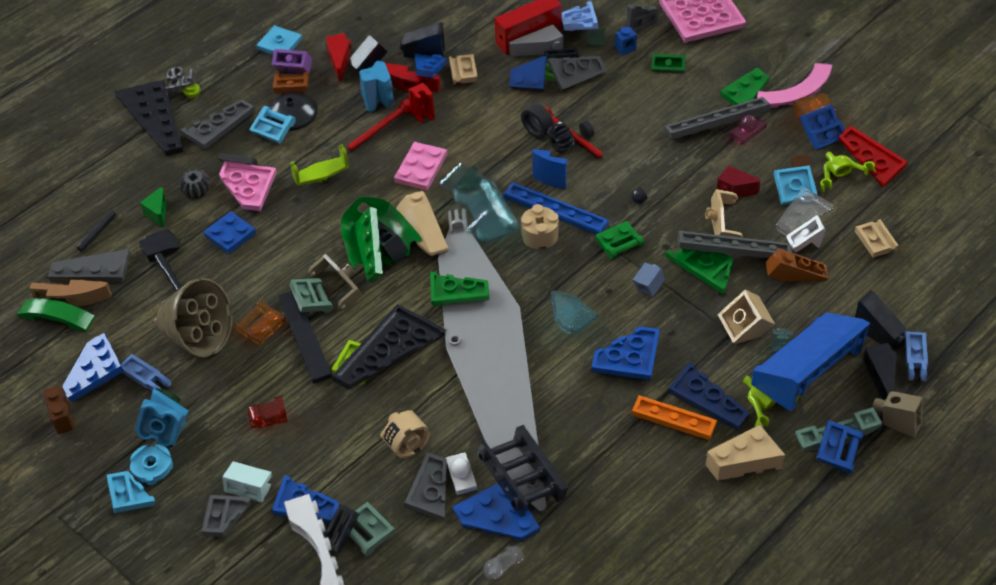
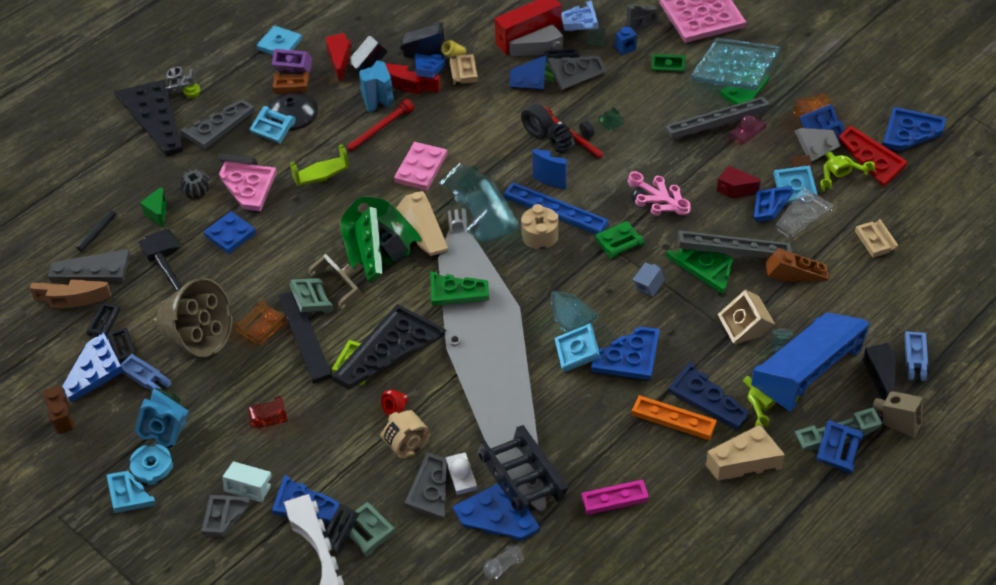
green slope [17,298,95,332] -> none
red hinge [408,83,435,123] -> none
tan piece [705,189,743,238] -> none
bright pink tile [757,63,832,108] -> none
white slope [786,215,826,252] -> none
black slope [855,290,907,350] -> none
none -> black tile [86,303,121,337]
none -> black tile [108,327,137,363]
none -> red brick [381,390,408,416]
none -> light yellow cone [442,40,466,57]
none -> medium azure plate [554,323,601,372]
none -> dark pink plate [581,480,649,515]
none -> clear green tile [599,107,624,131]
none -> bright pink plant [628,171,691,216]
none -> clear light blue plate [691,38,781,91]
none -> blue wing [754,186,793,222]
none -> light grey wing [795,128,840,161]
none -> blue plate [883,107,947,151]

